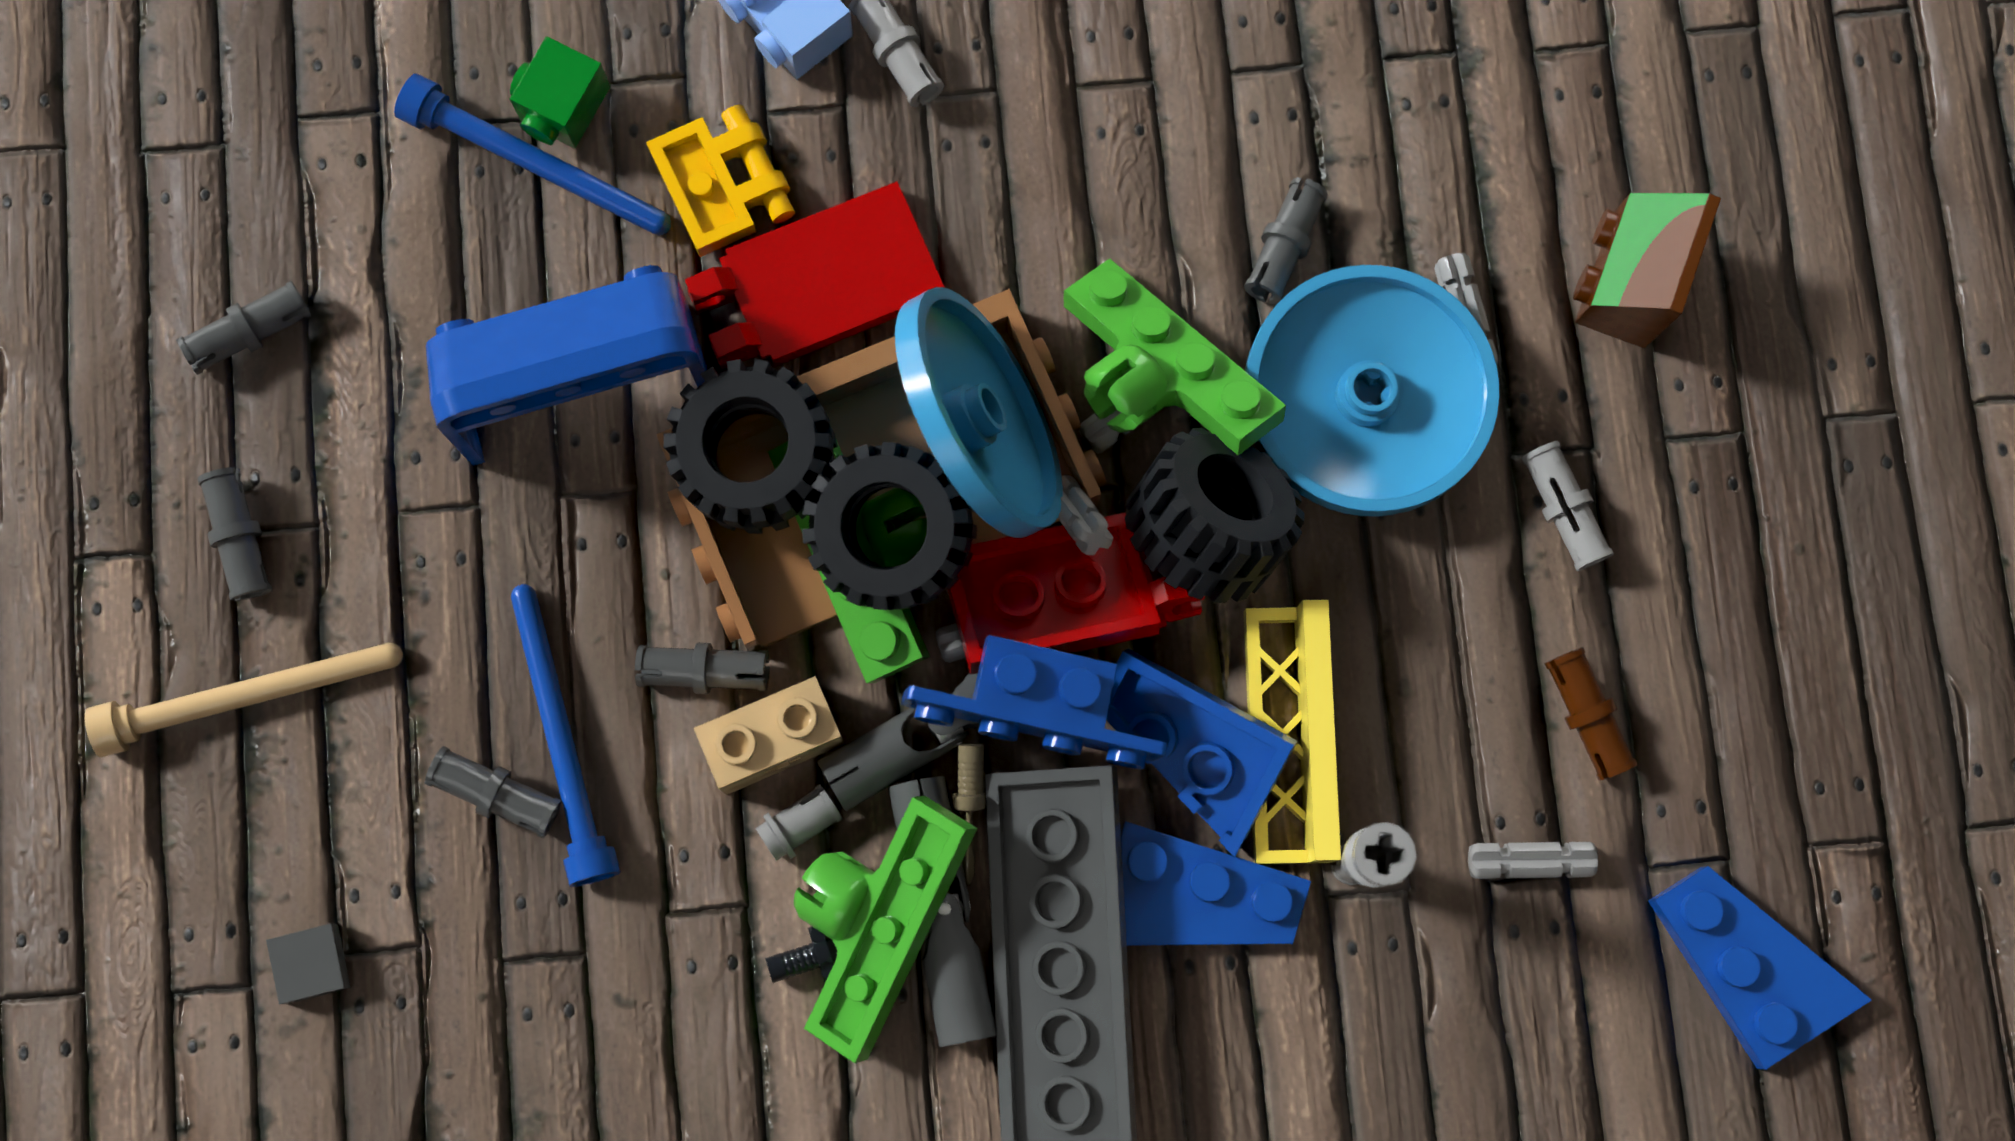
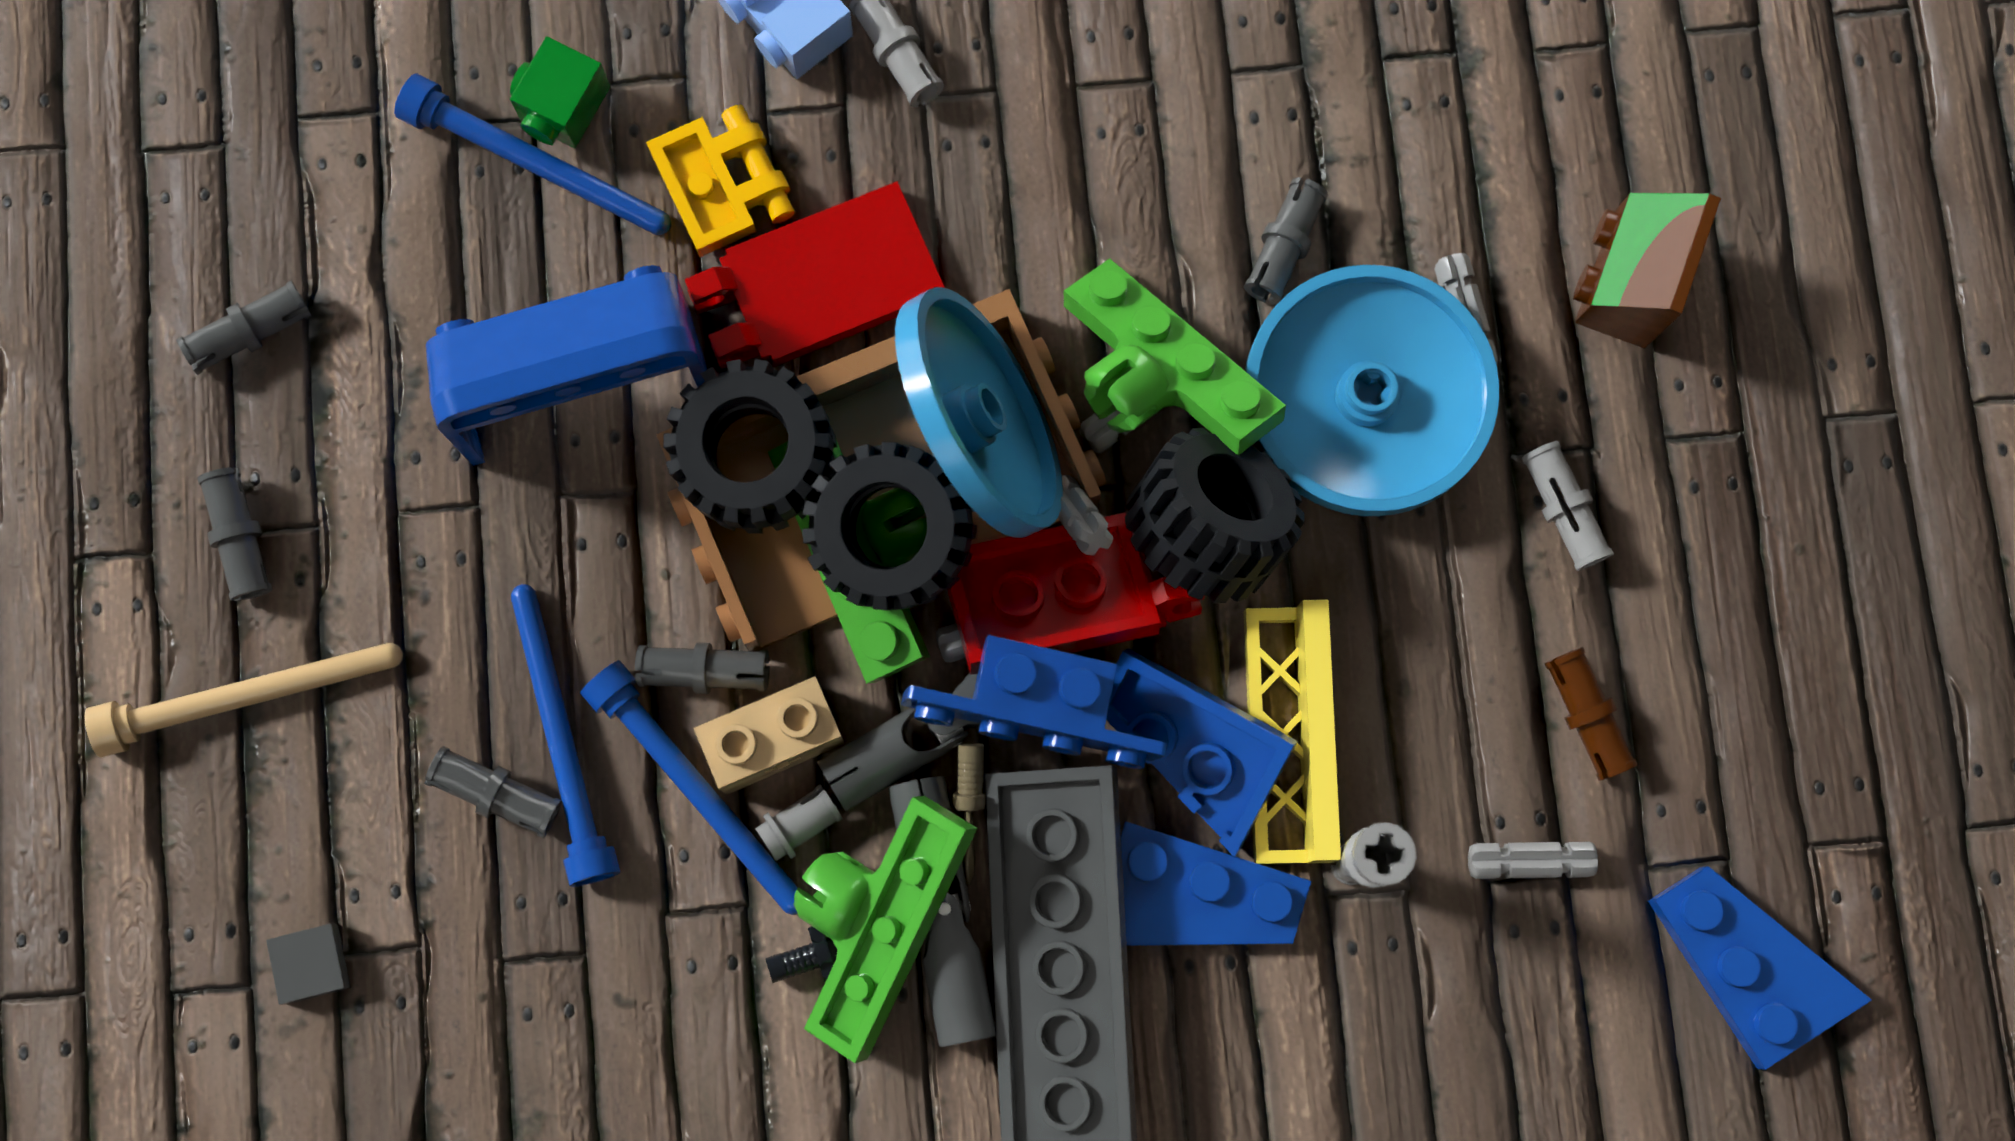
none -> blue piece [580,660,798,915]

